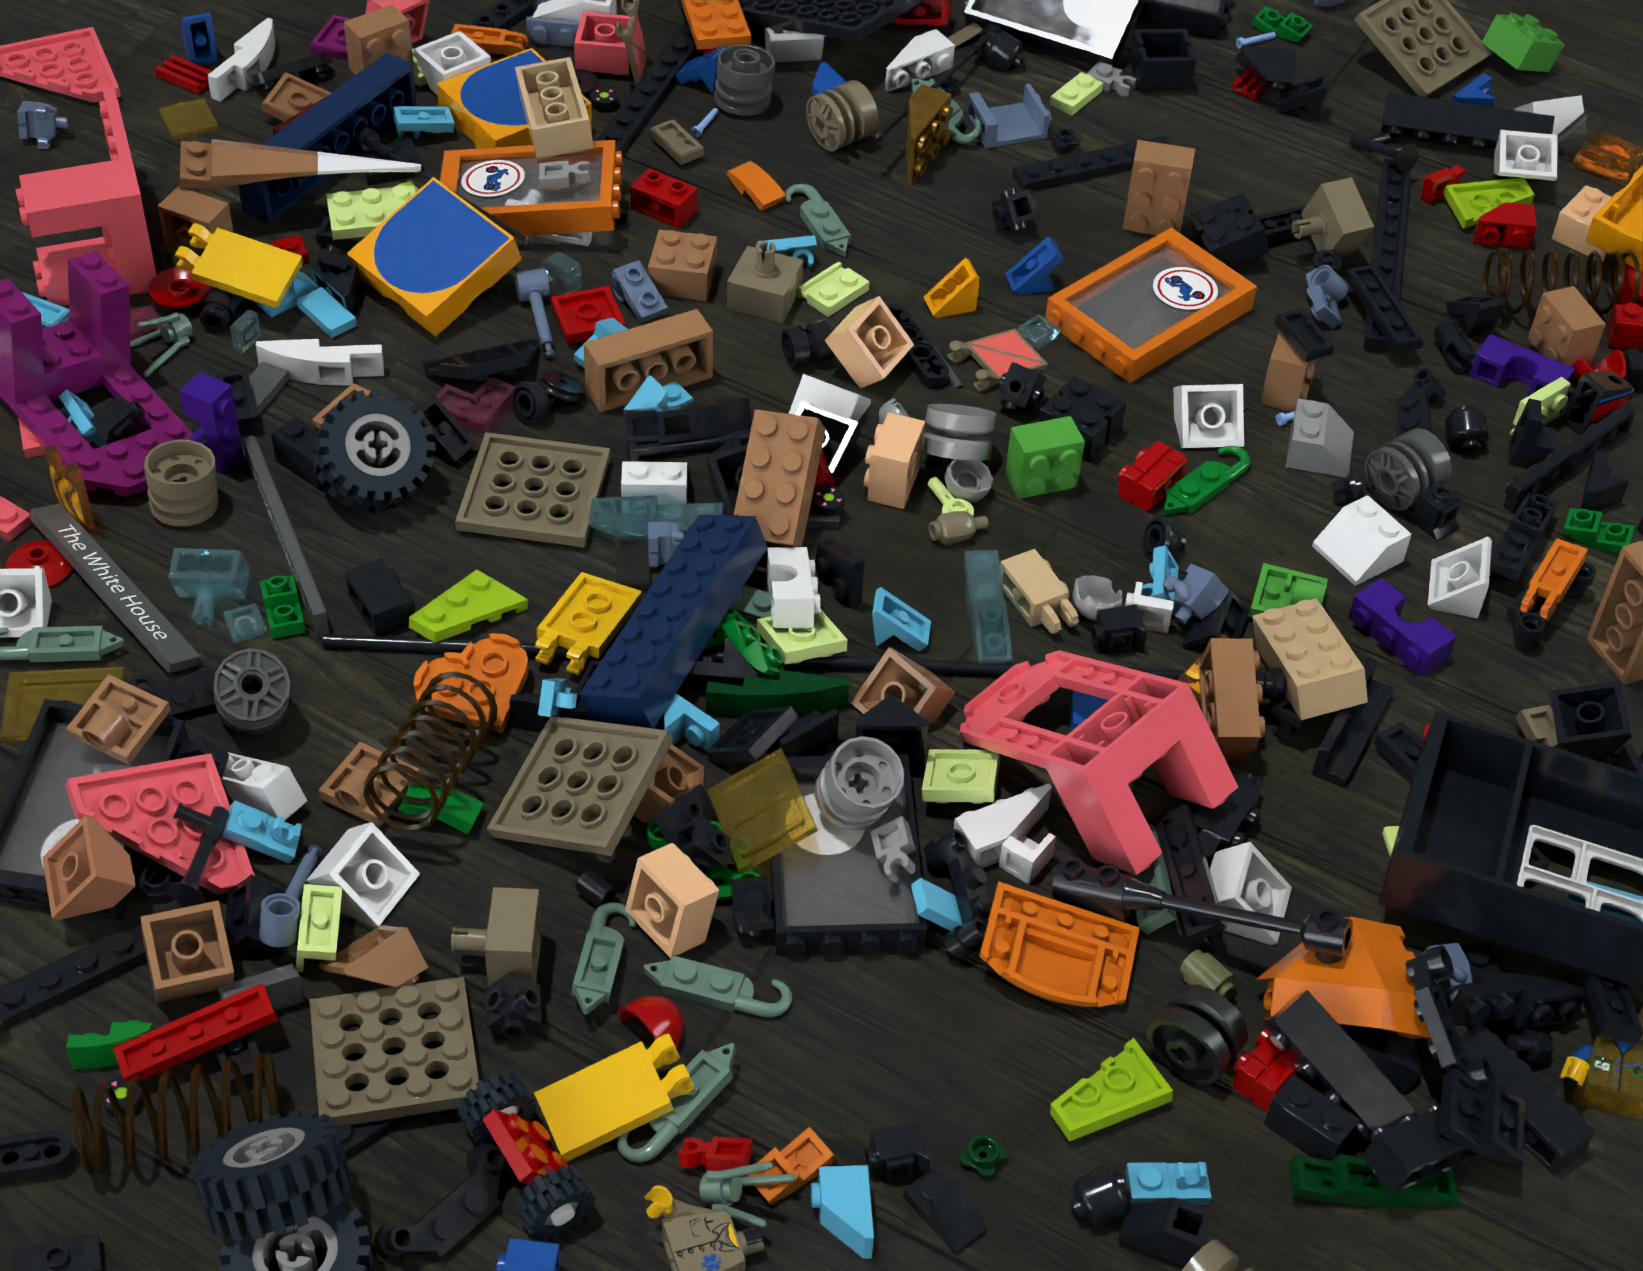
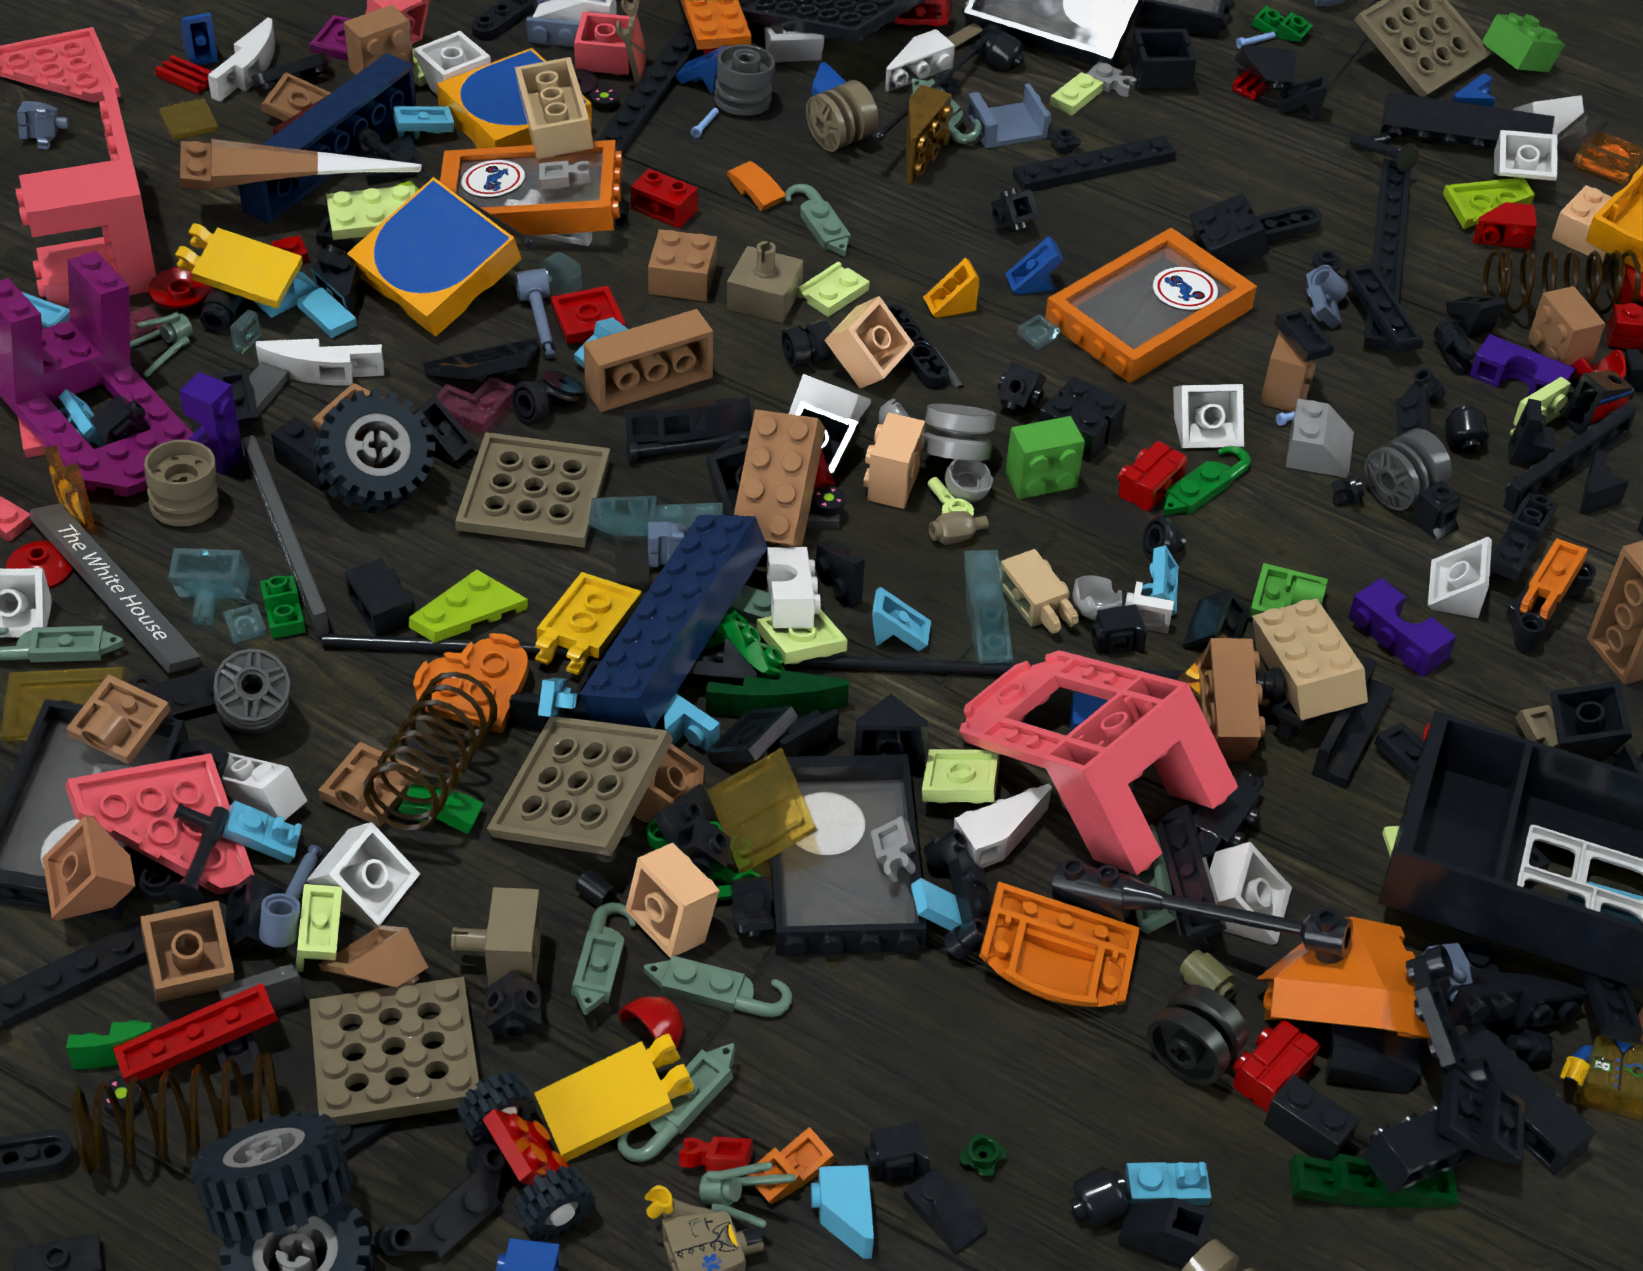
medium nougat brick [158,186,234,257] -> none
orange hinge [451,24,529,57] -> none
sand blue plate [611,260,668,324] -> none
white slope [621,462,688,513] -> none
medium azure slope [624,375,693,414] -> none
dark tan plate [650,119,704,165] -> none
medium azure plate [755,235,817,268] -> none
light grey wheel [814,736,904,830] -> none
medium nougat slope [851,647,955,725] -> none
flag [947,328,1048,393] -> none
white panel [999,833,1056,884] -> none
lime wing [1050,1038,1173,1142] -> none
medium nougat brick [1122,140,1195,235] -> none
sand blue piece [1162,564,1229,624] -> none
black brick [1264,990,1415,1144] -> none
dark tan brick [1292,177,1374,258] -> none
white slope [1312,495,1412,586] -> none
red plate [1420,165,1467,205] -> none
green slope [1563,508,1635,554] -> none

